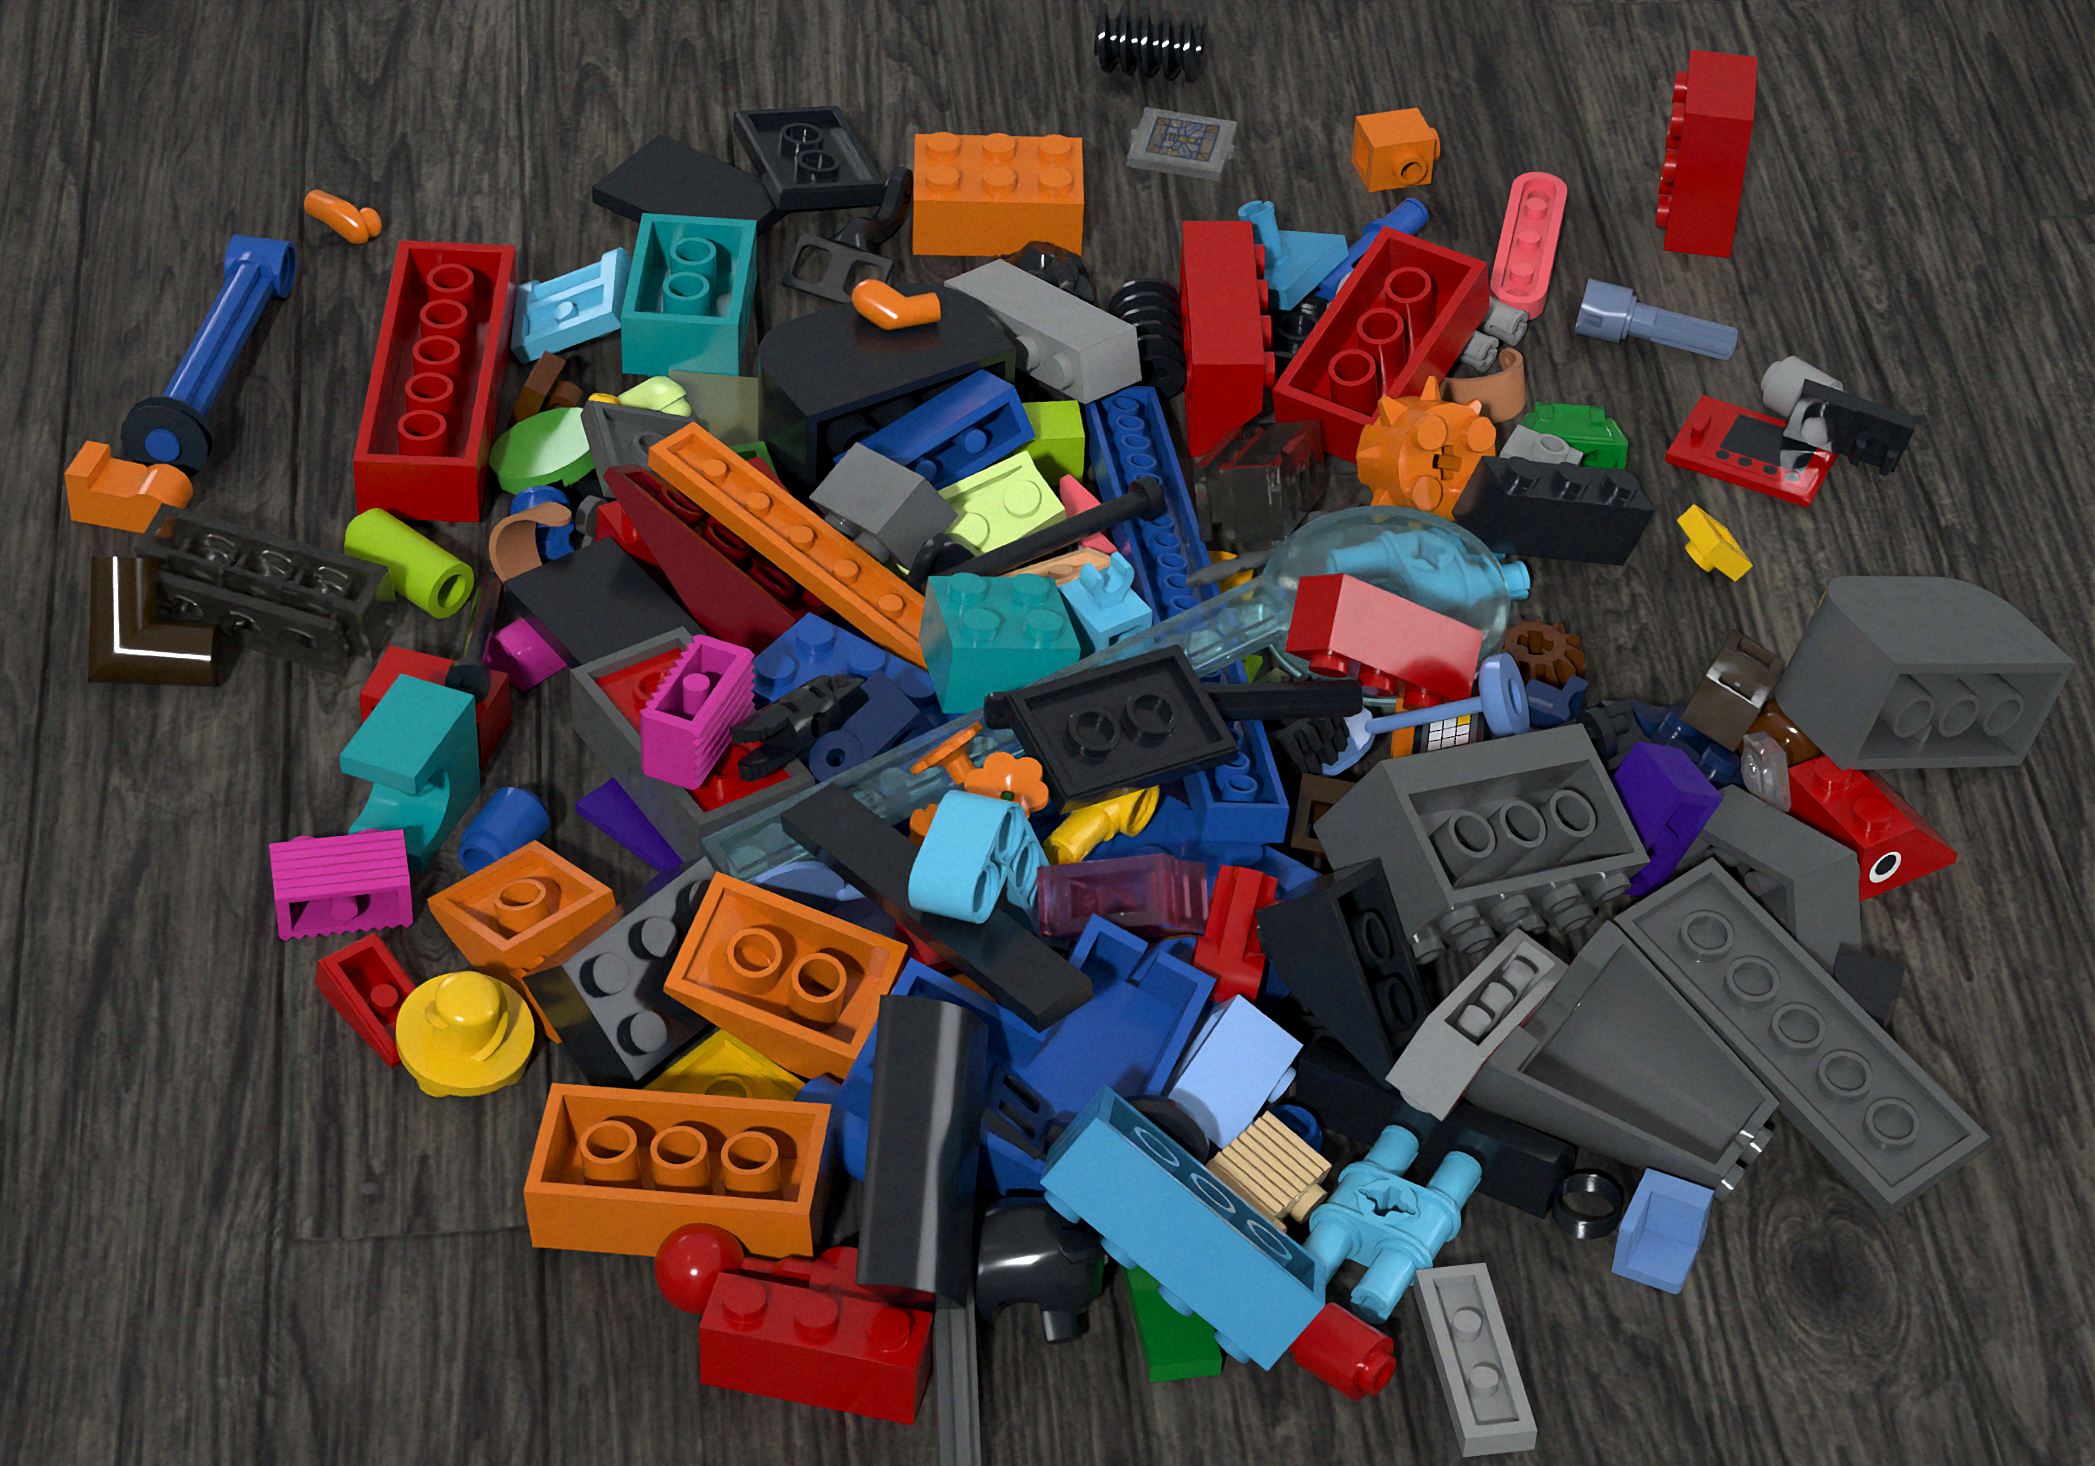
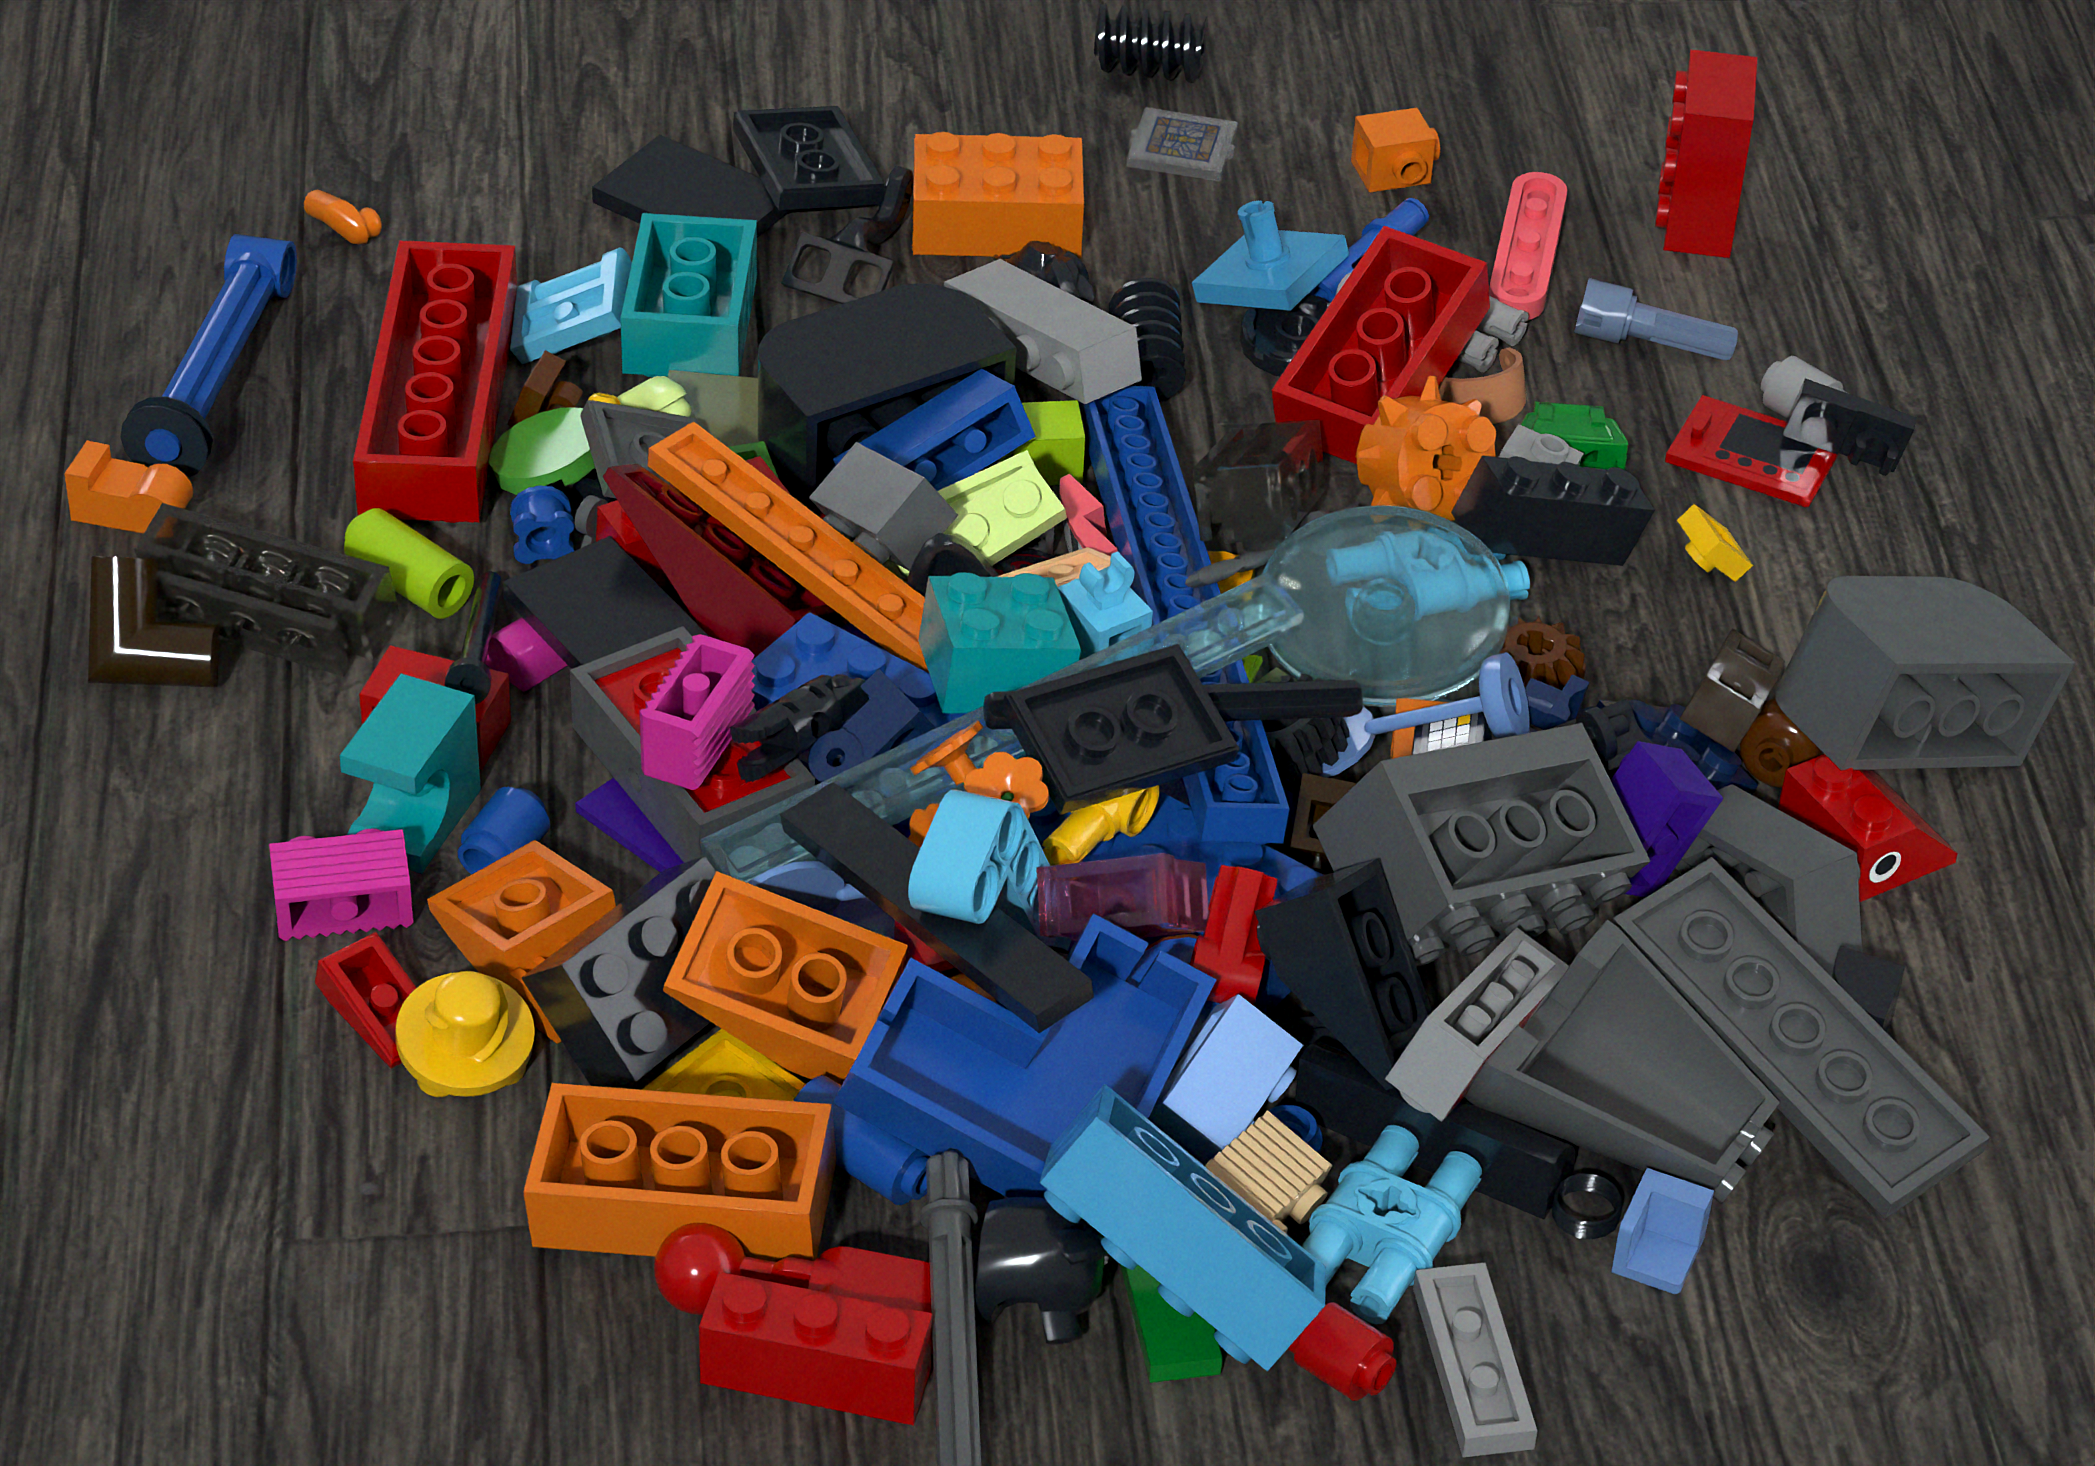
nougat helmet [489,502,571,583] -> none
orange arm [851,279,941,330] -> none
black brick [855,995,989,1309] -> none
black bar [920,475,1166,597] -> none
black piece [982,1062,1209,1165] -> none
red slope [1179,221,1275,457] -> none
brick [1285,573,1483,711] -> none
clear tile [1741,731,1792,813] -> none

